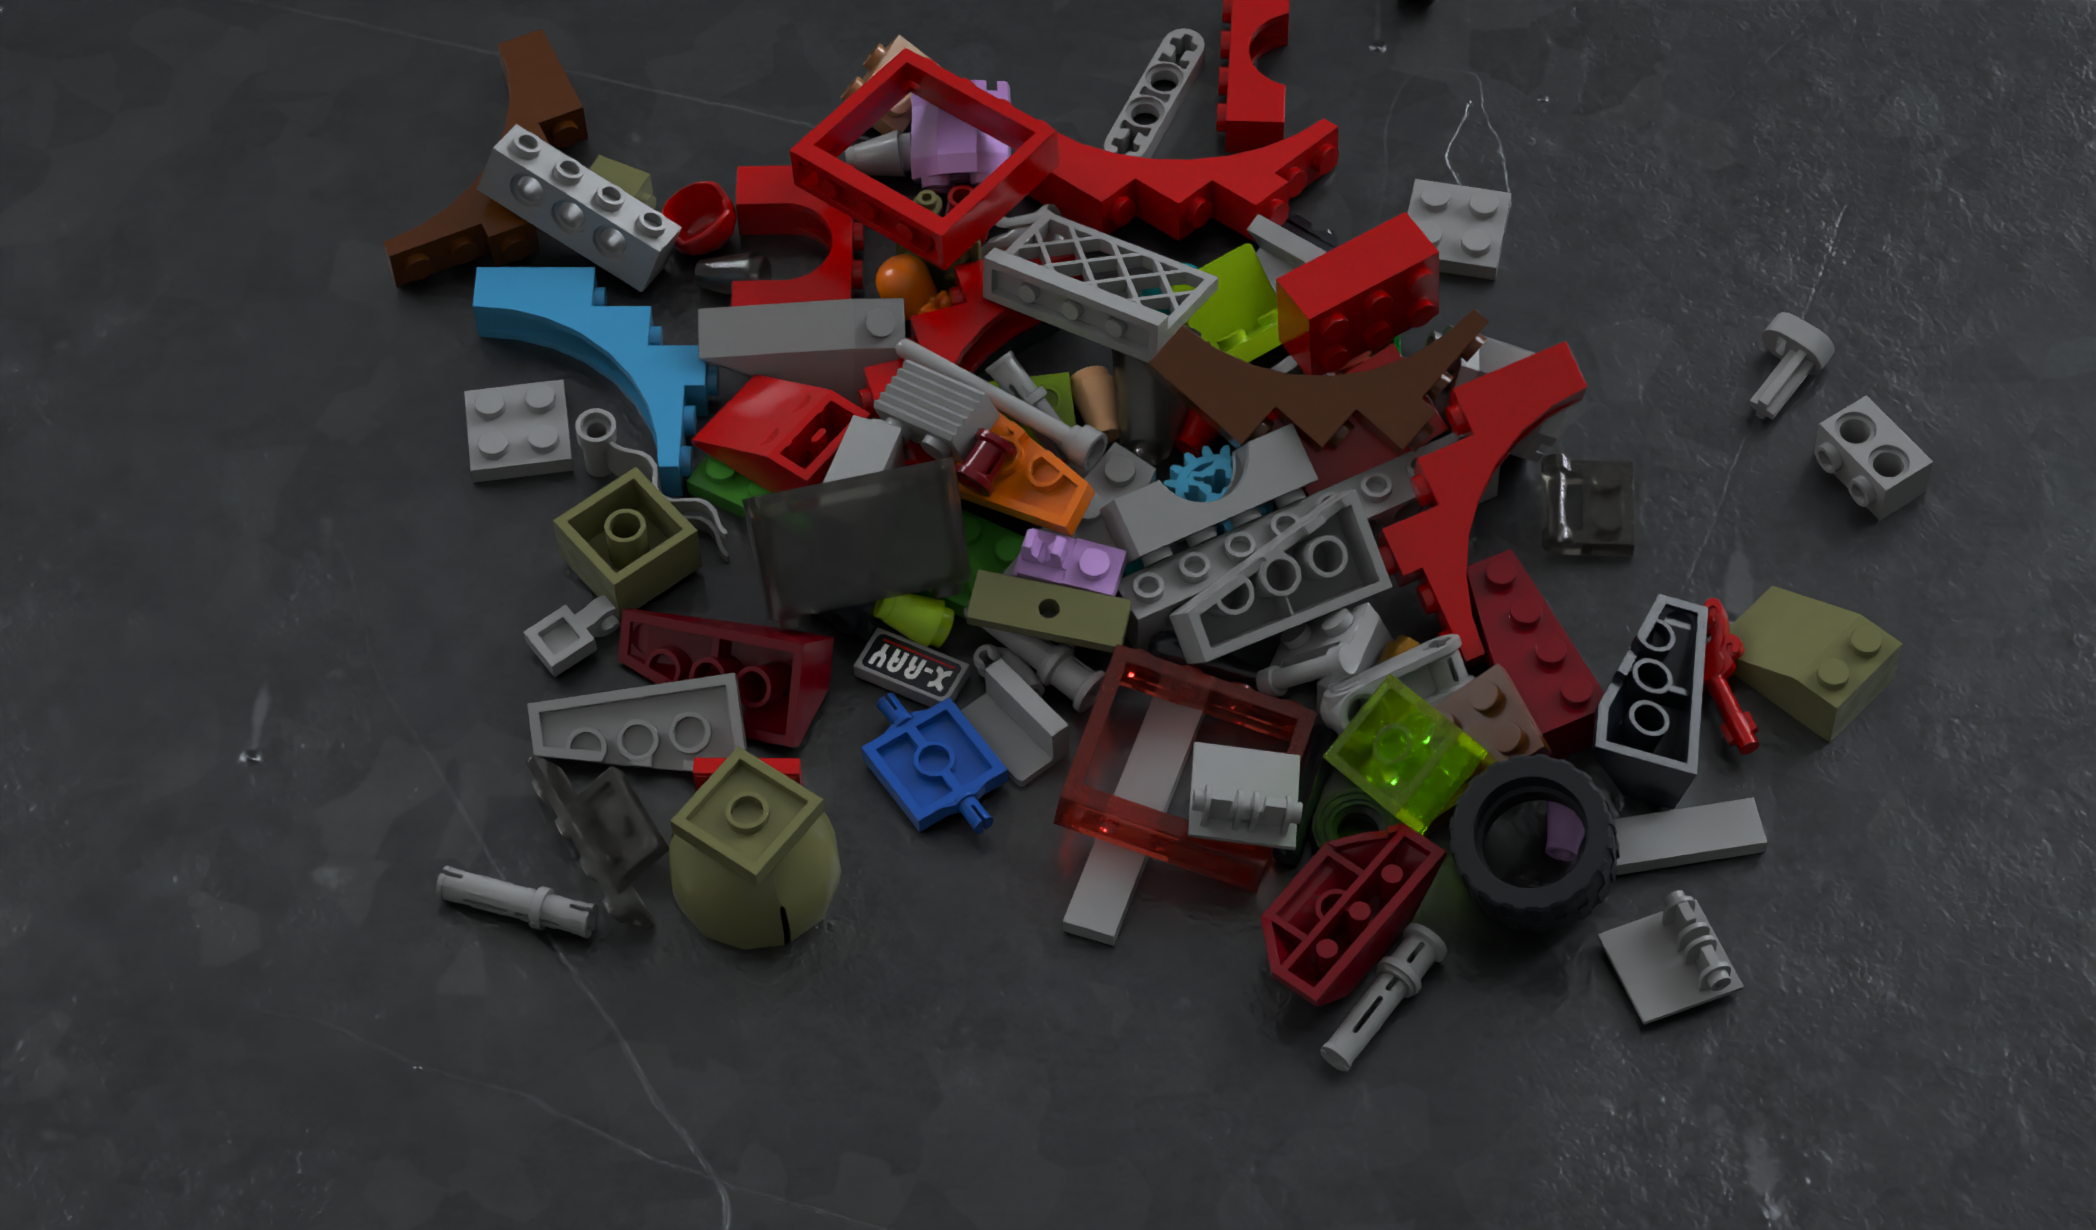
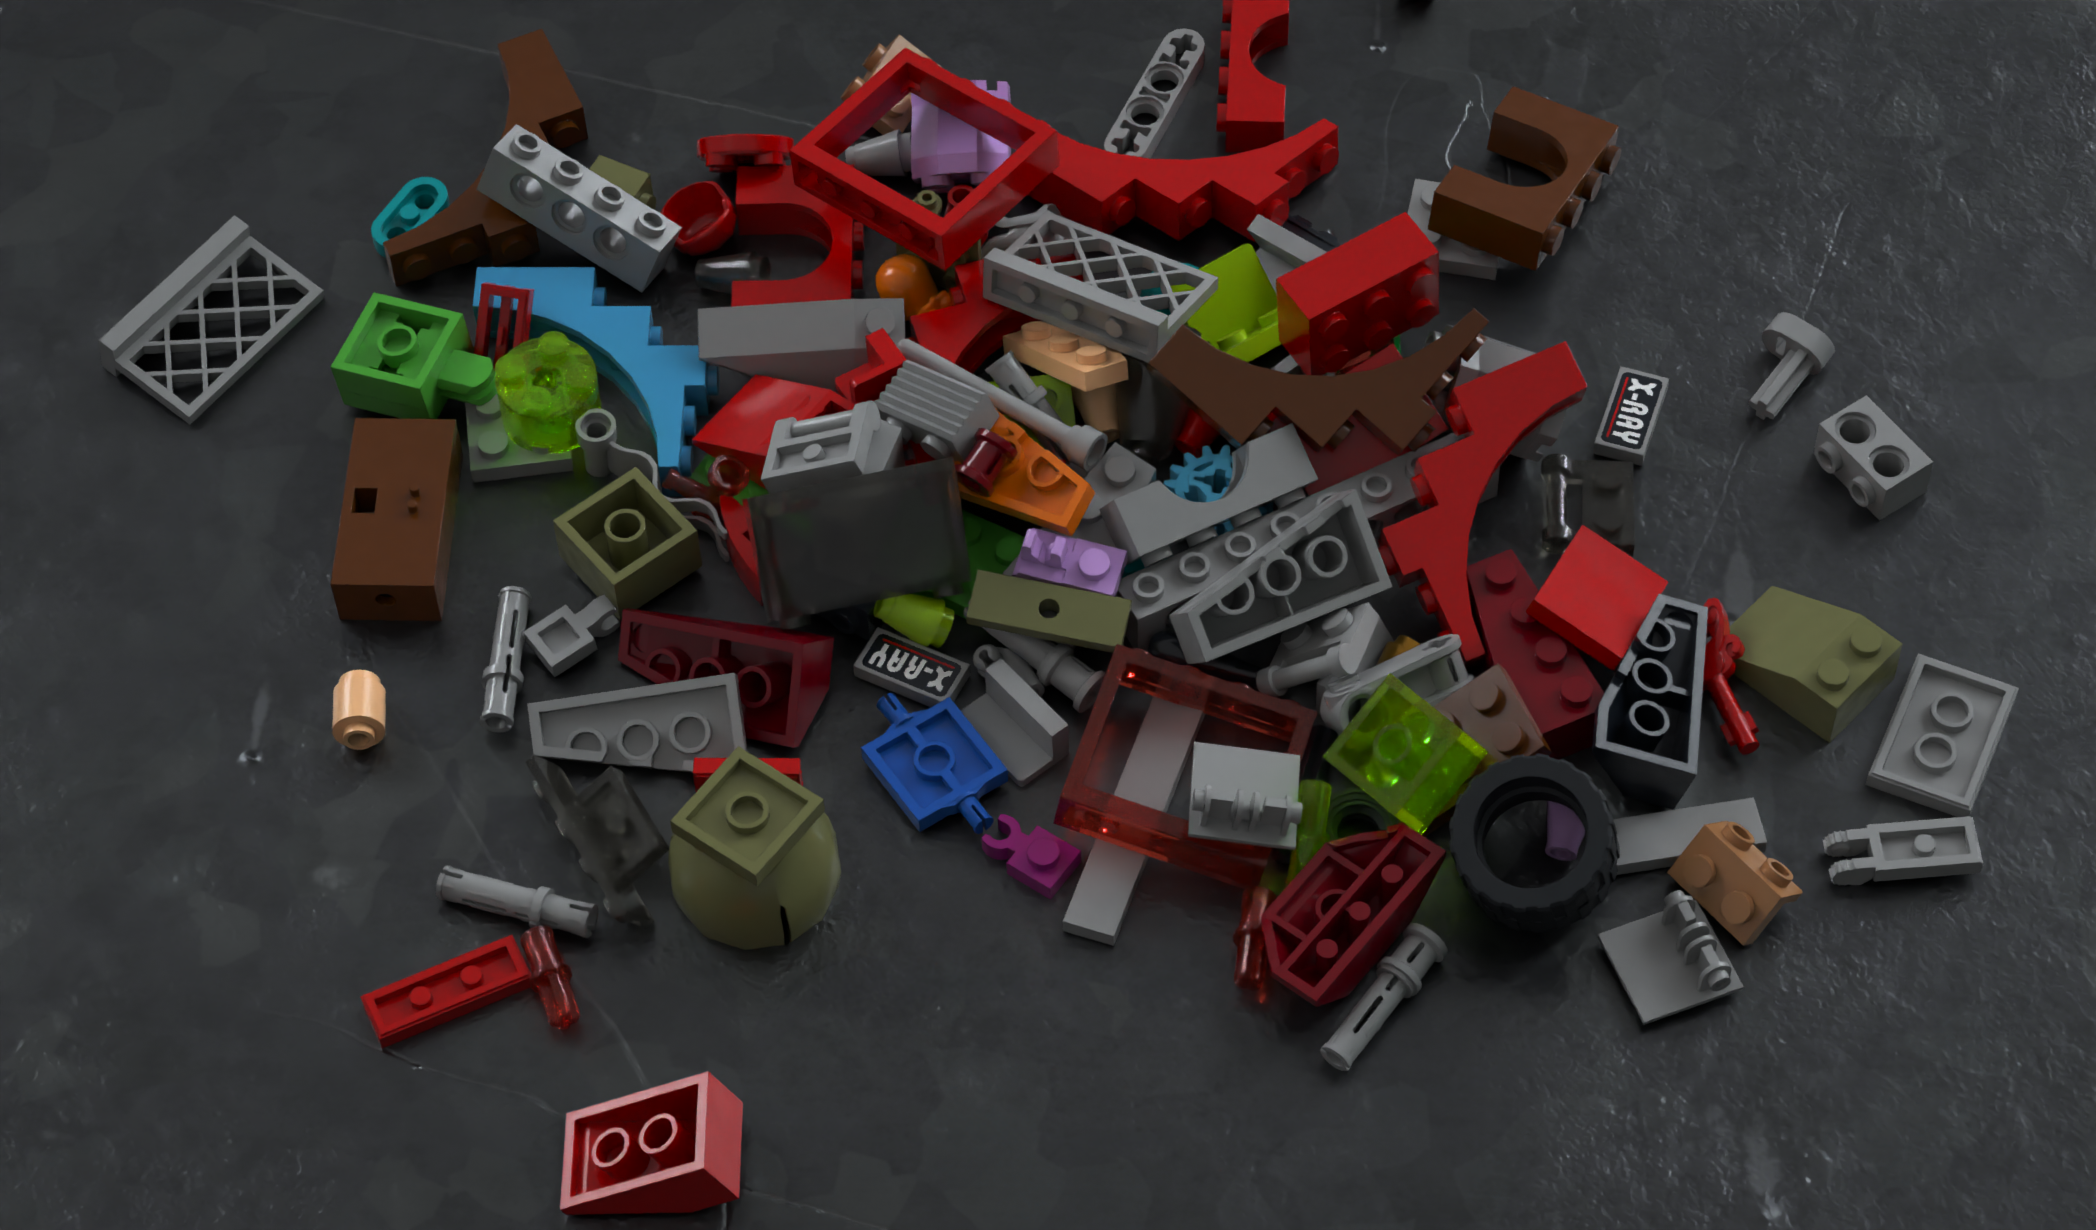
none -> light grey fence [99,215,324,425]
none -> bright green brick [330,292,499,419]
none -> reddish brown brick [330,418,463,621]
none -> light nougat brick [332,670,386,750]
none -> red tile [360,934,534,1049]
none -> teal plate [371,177,450,258]
none -> red tile [474,282,534,387]
none -> light grey pin [480,586,532,732]
none -> clear neon green brick [495,331,602,453]
none -> clear red axle [520,926,580,1030]
none -> red slope [560,1071,743,1215]
none -> clear red piece [662,455,750,523]
none -> red tile [697,134,794,173]
none -> red slope [719,491,778,606]
none -> light grey plate [761,400,881,494]
none -> red panel [835,328,906,404]
none -> magenta plate [982,814,1081,900]
none -> light nougat wing [1003,321,1128,392]
none -> clear red axle [1233,887,1277,991]
none -> clear neon green axle [1285,779,1332,885]
none -> reddish brown arch [1428,86,1621,271]
none -> red tile [1525,524,1669,671]
none -> tile [1593,366,1669,466]
none -> medium nougat bracket [1667,821,1803,946]
none -> light grey hinge [1823,816,1983,886]
none -> light grey tile [1866,653,2019,817]

